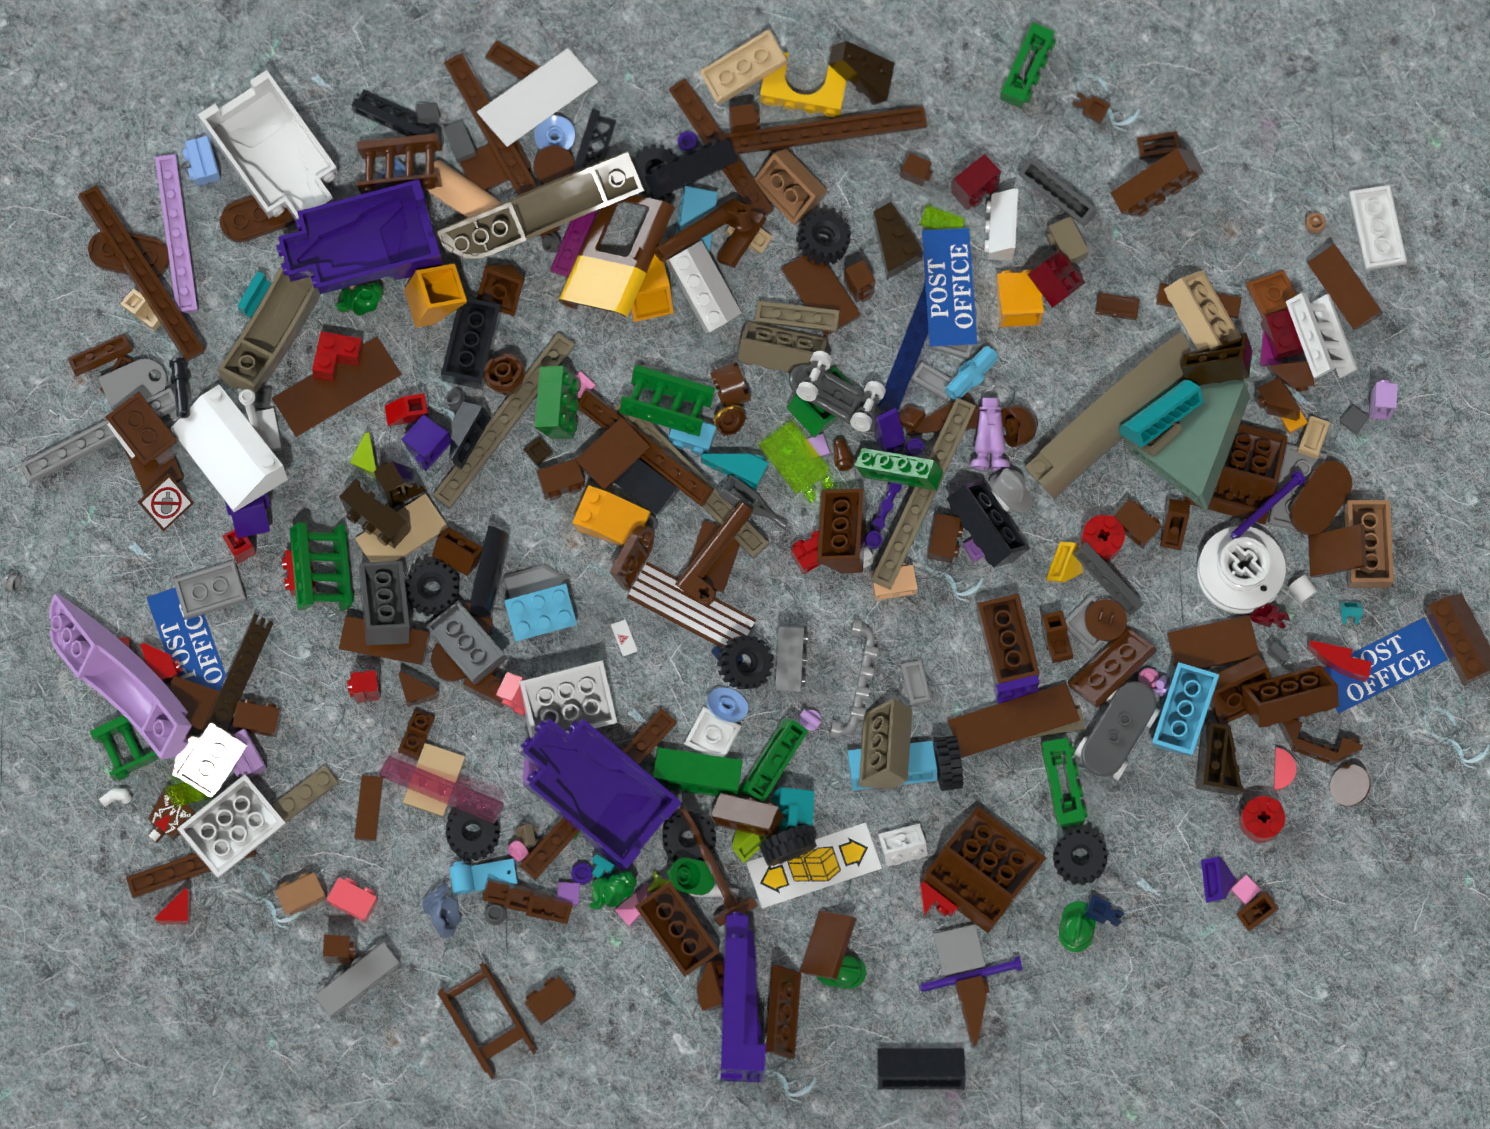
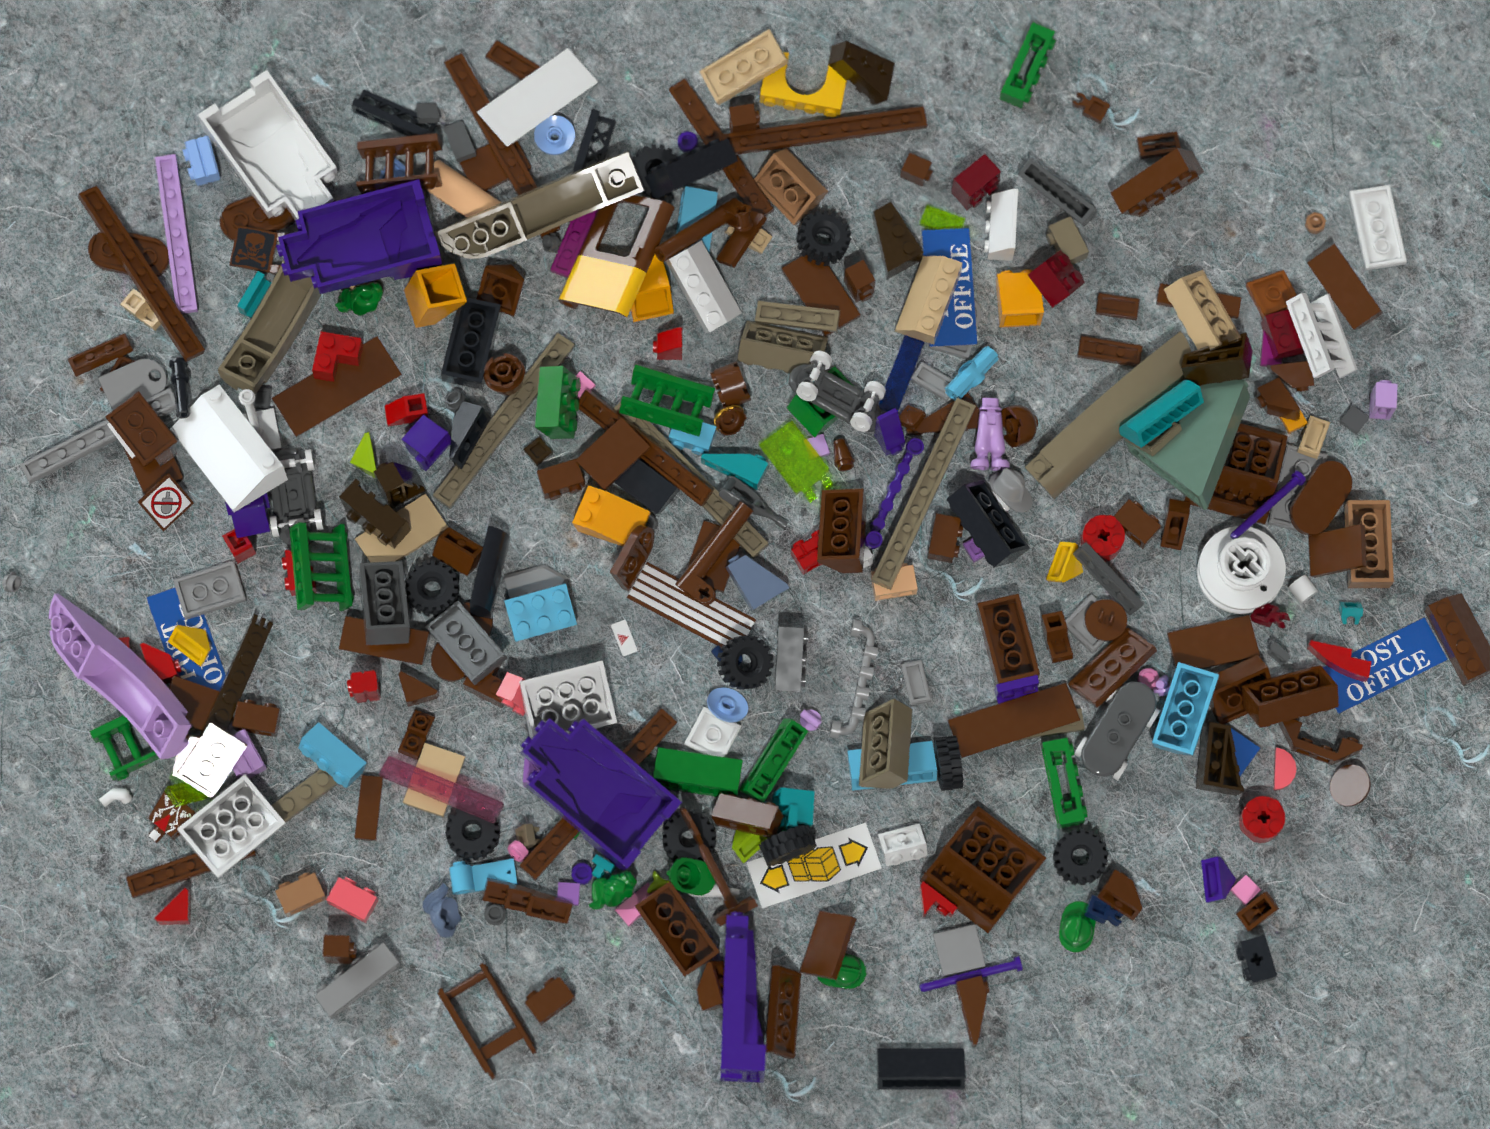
reddish brown piece [534,145,575,184] -> none
green brick [855,448,944,491] -> none
none -> yellow slope [168,625,211,667]
none -> flag [229,225,288,275]
none -> dark grey piece [270,447,324,546]
none -> medium azure brick [298,722,367,789]
none -> red slope [653,327,682,360]
none -> sand blue slope [725,554,790,611]
none -> tan slope [895,256,962,345]
none -> reddish brown tile [1077,336,1143,367]
none -> reddish brown slope [1097,869,1143,921]
none -> blue tile [1231,728,1260,776]
none -> black brick [1236,935,1277,986]

